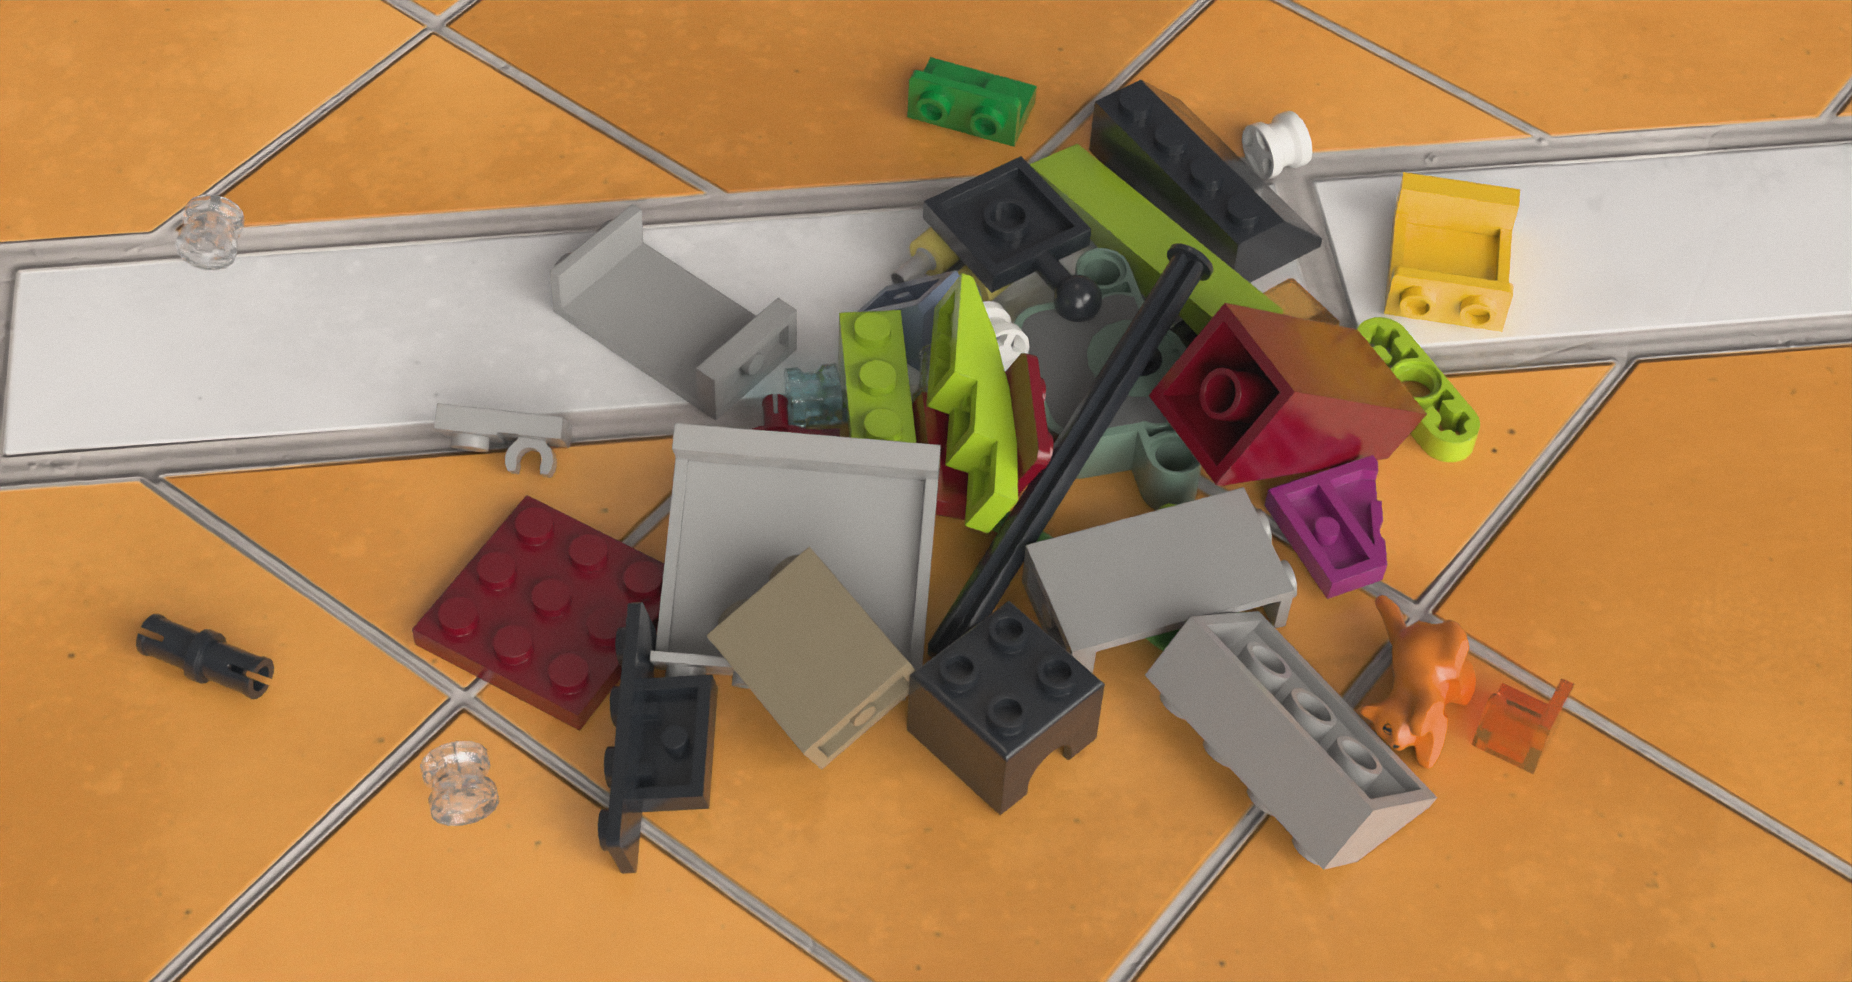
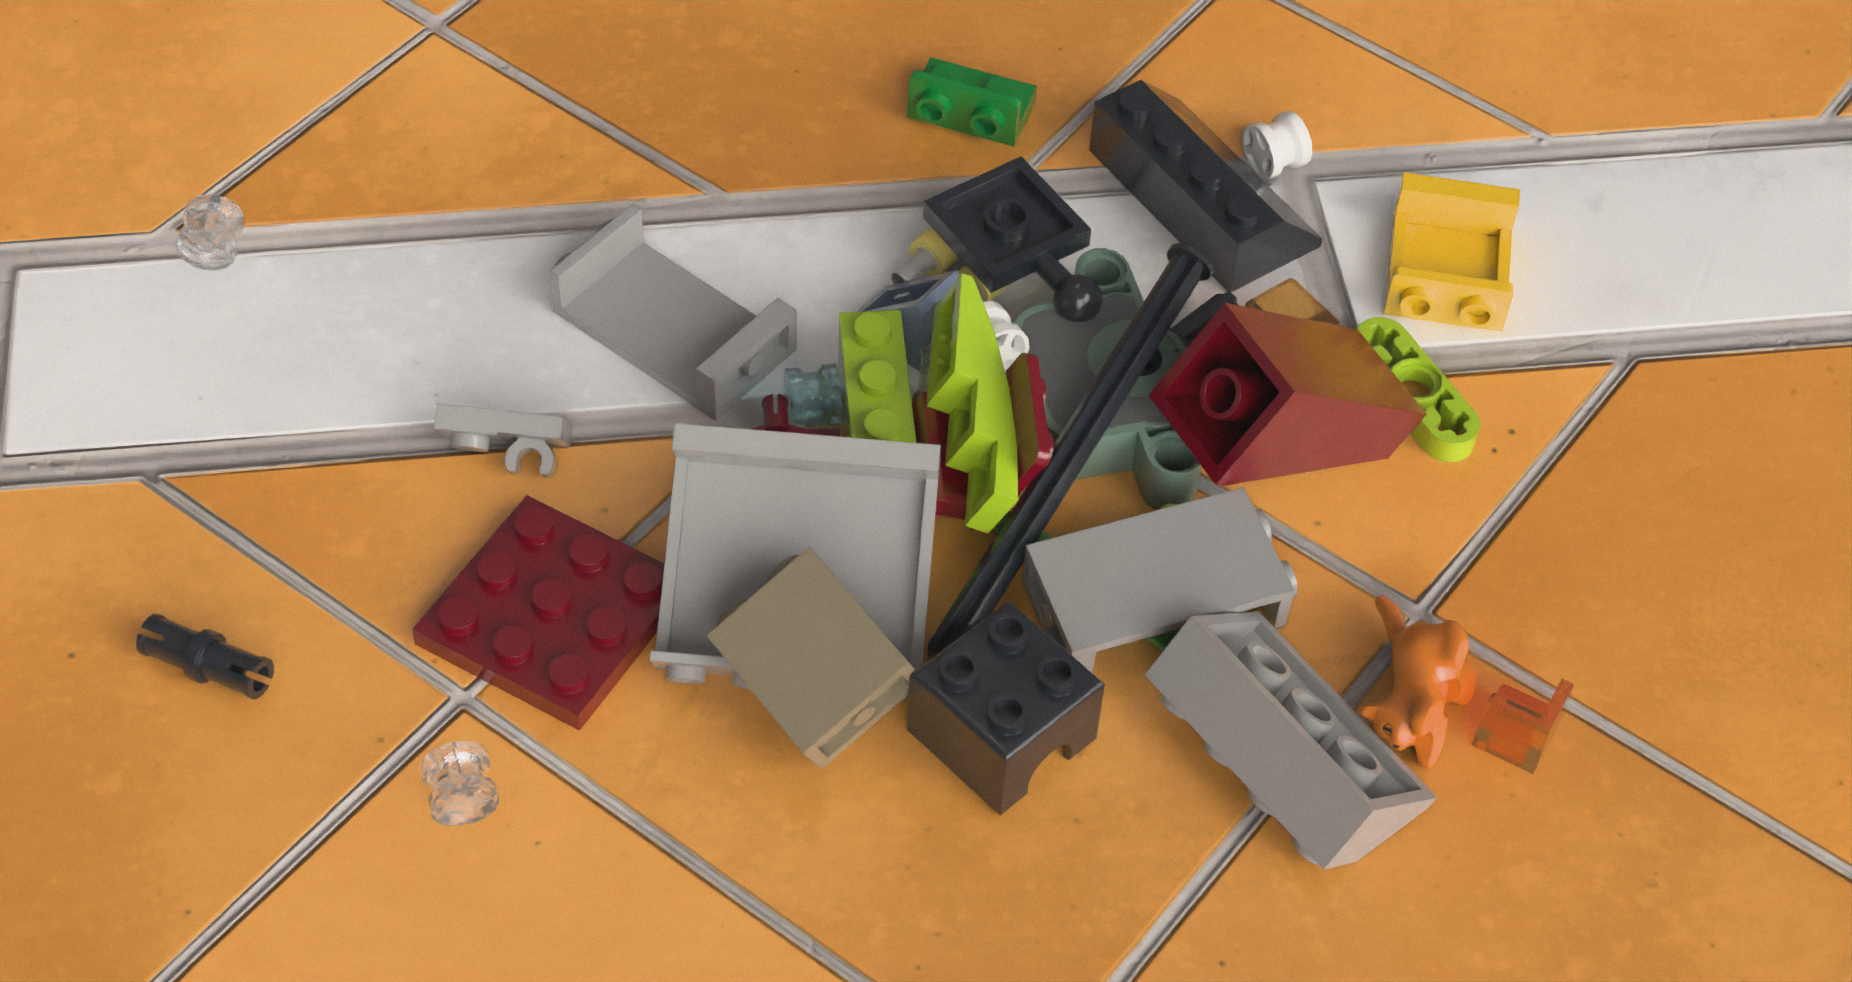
black bracket [598,602,718,874] -> none
lime slope [1029,144,1284,335] -> none
magenta wing [1264,455,1388,599] -> none

